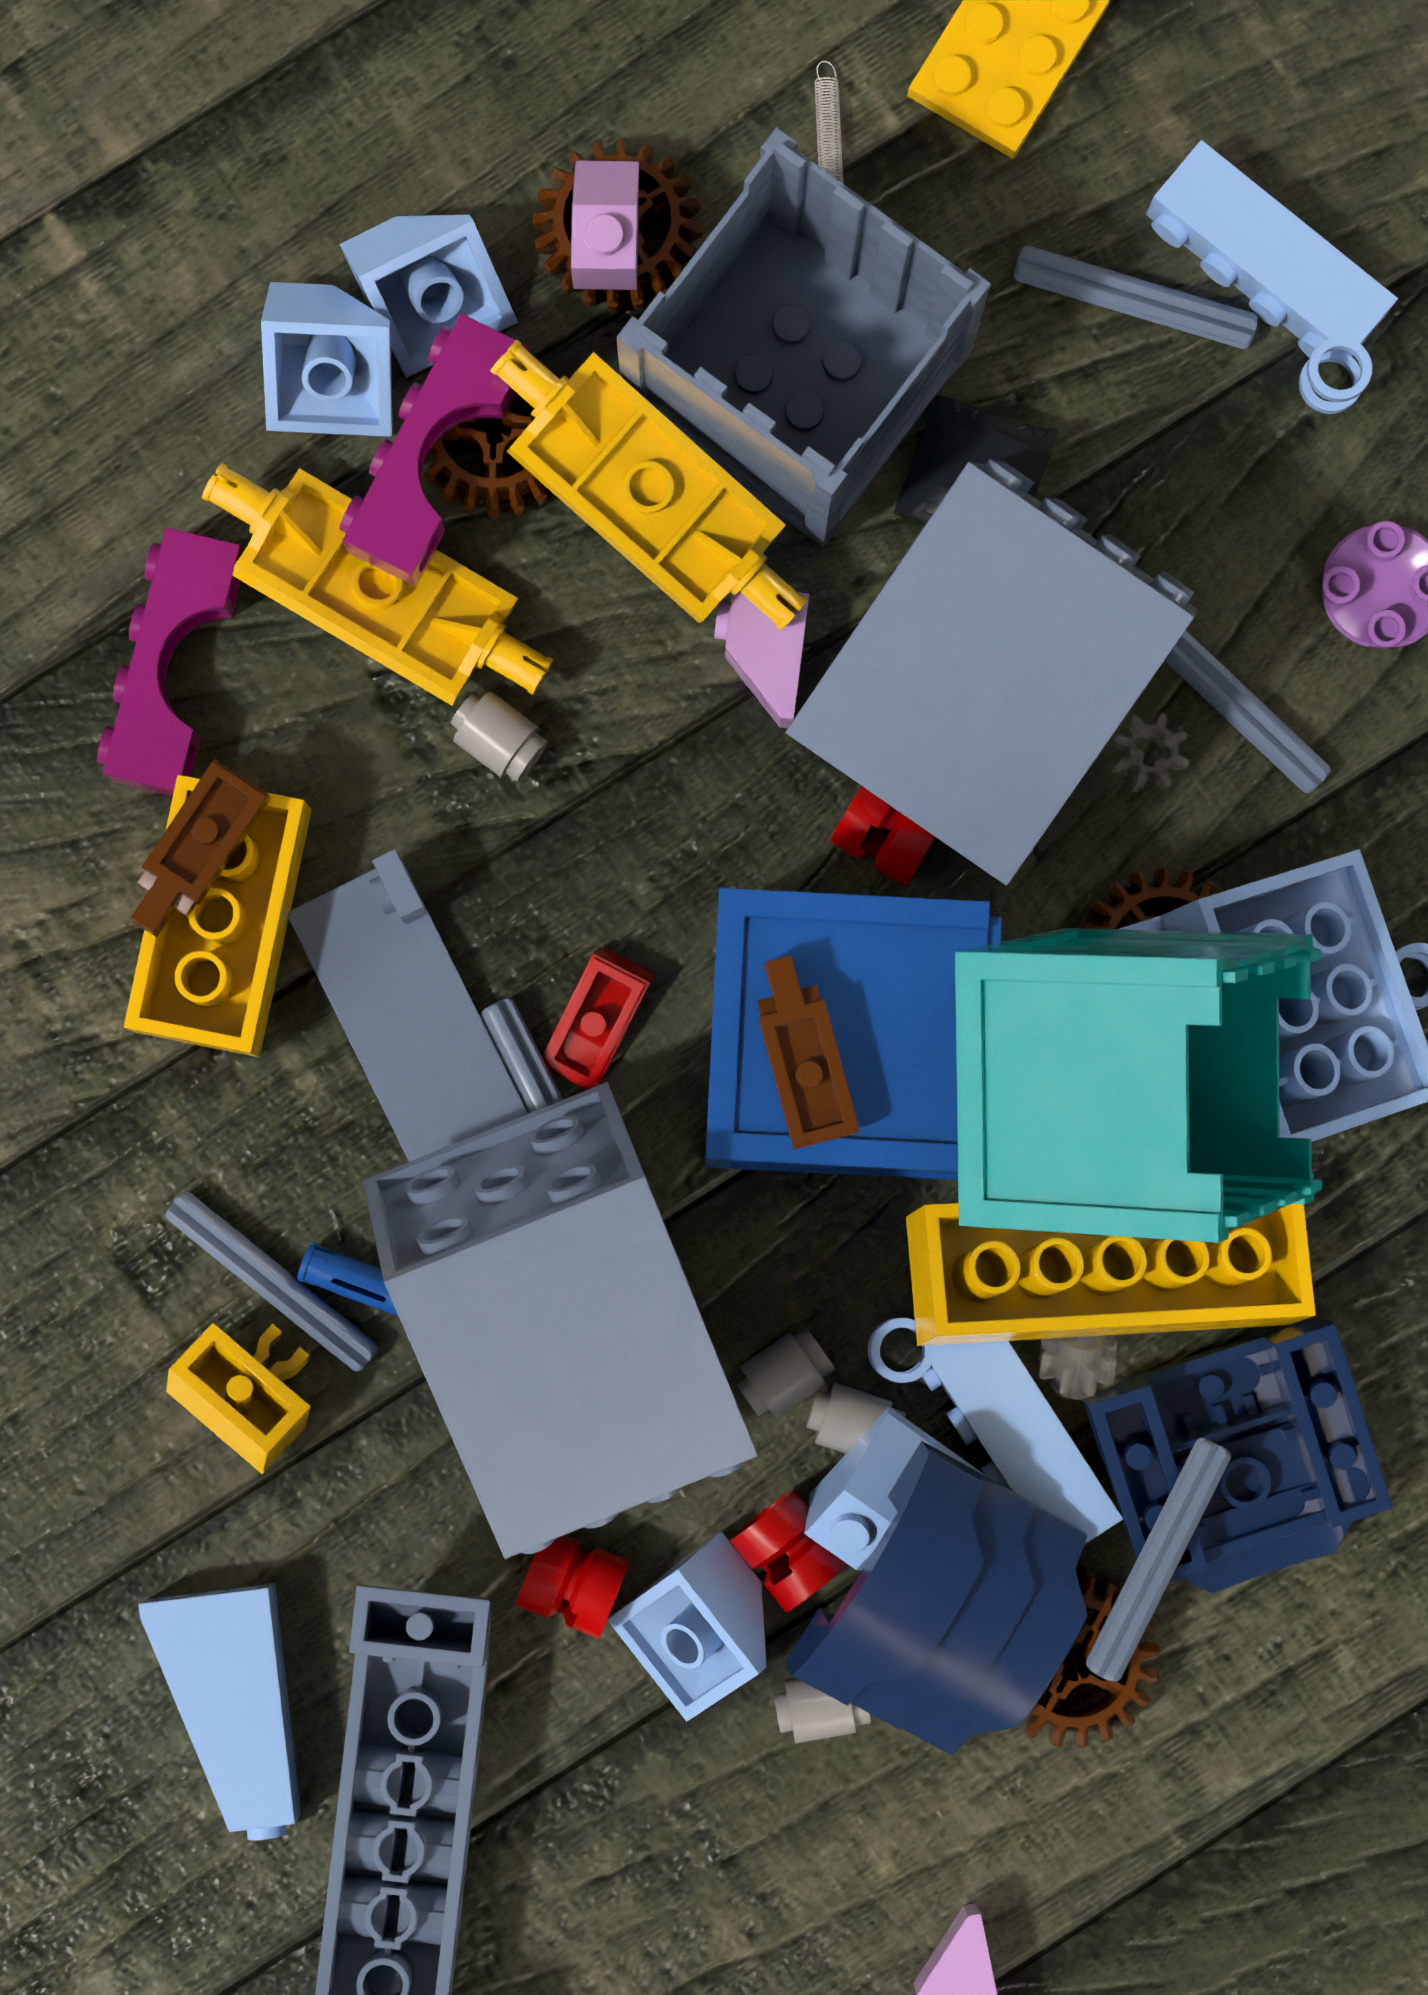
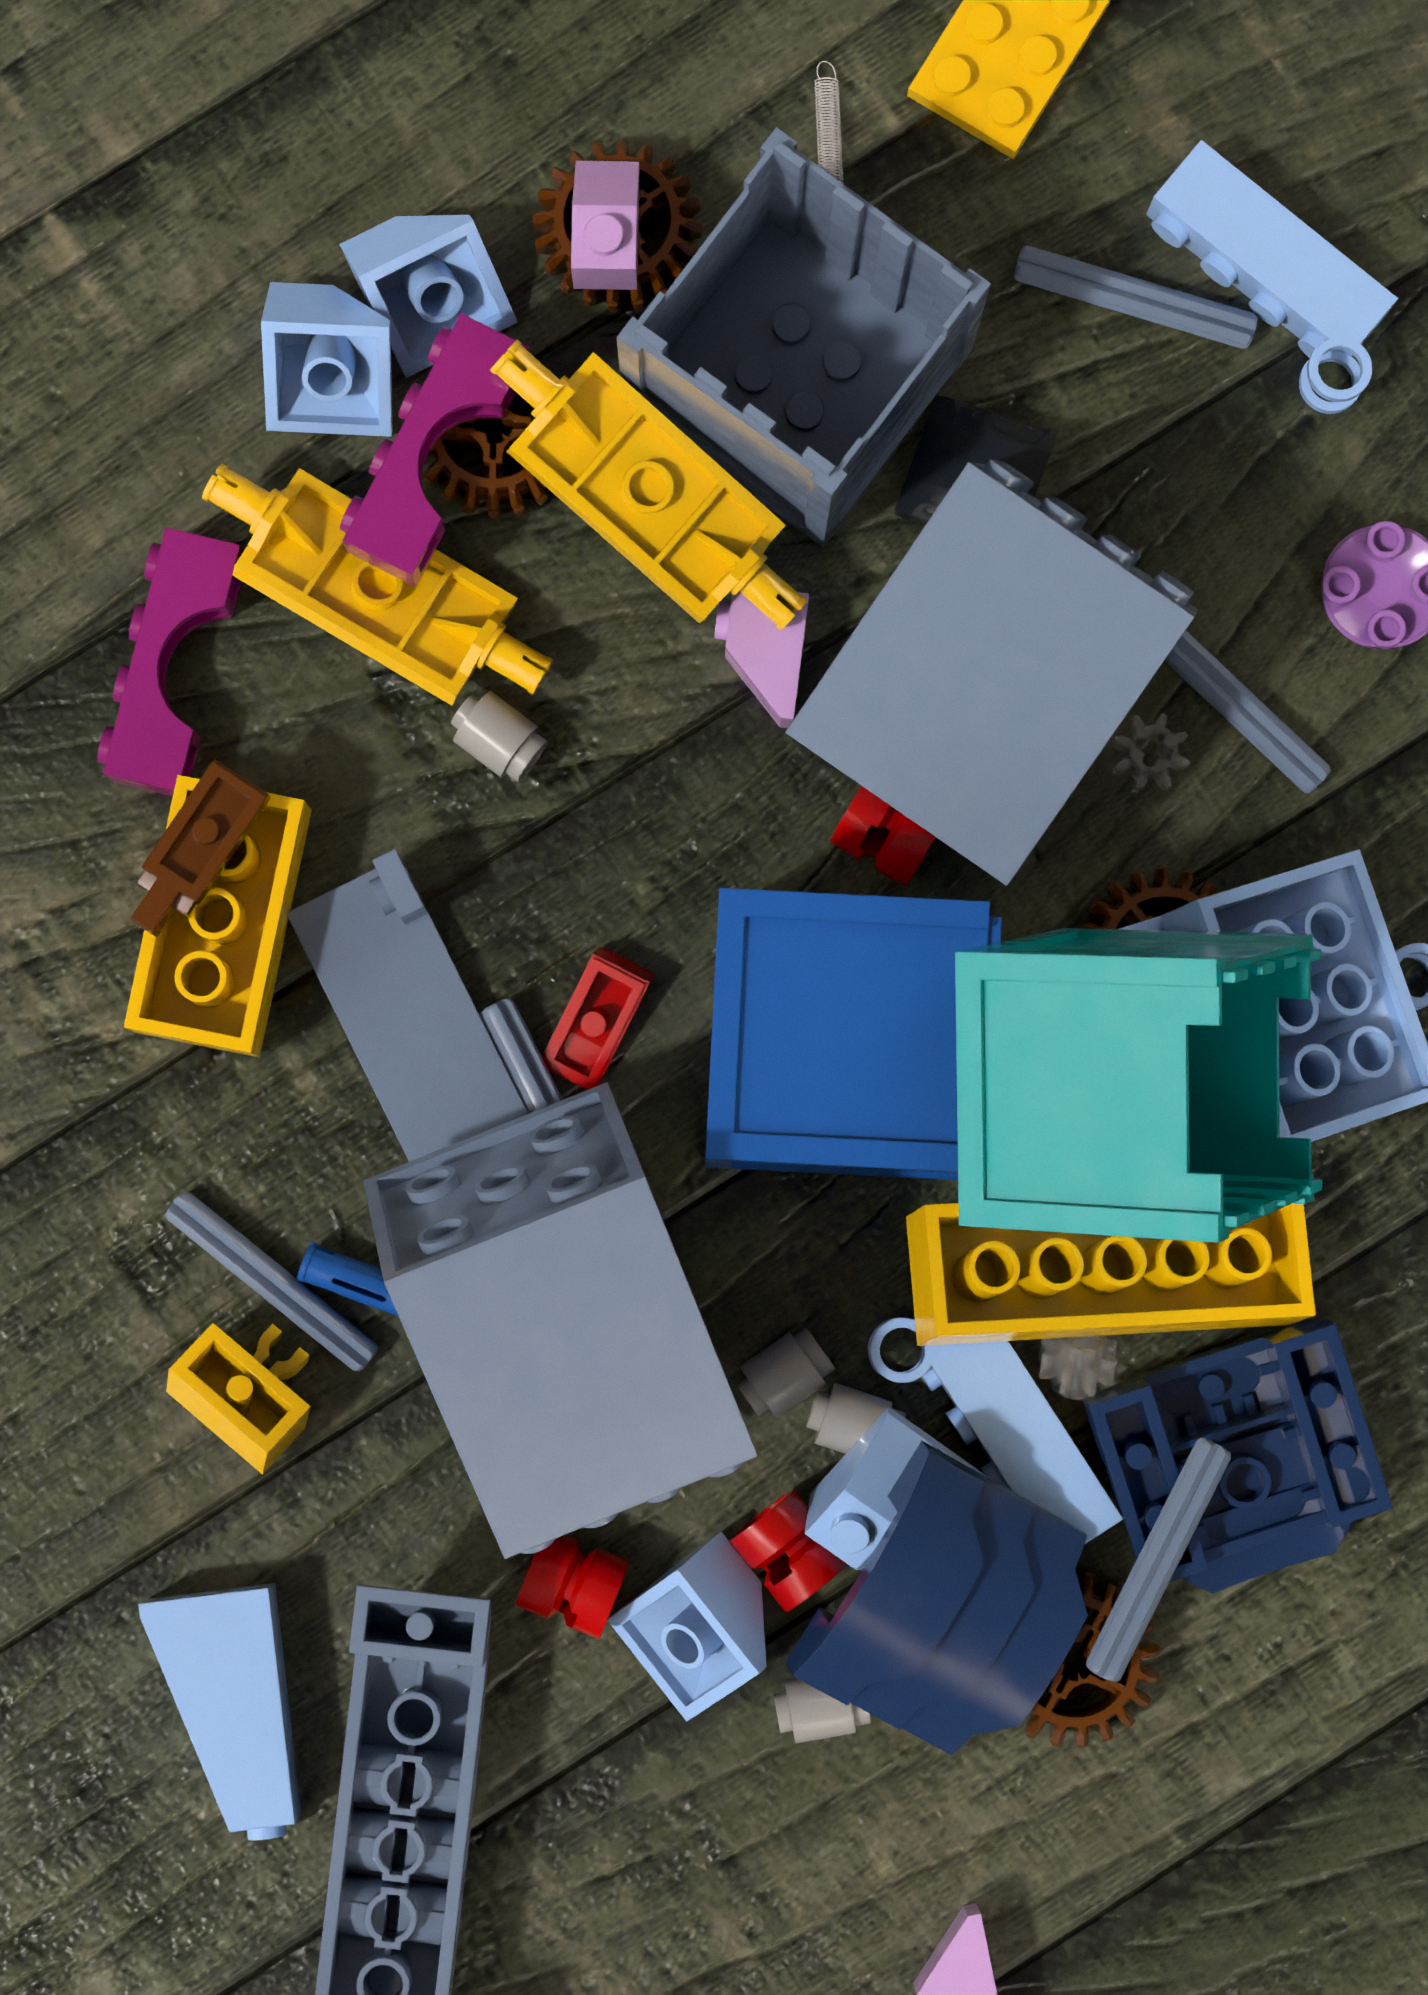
reddish brown hinge [757,955,860,1150] -> none

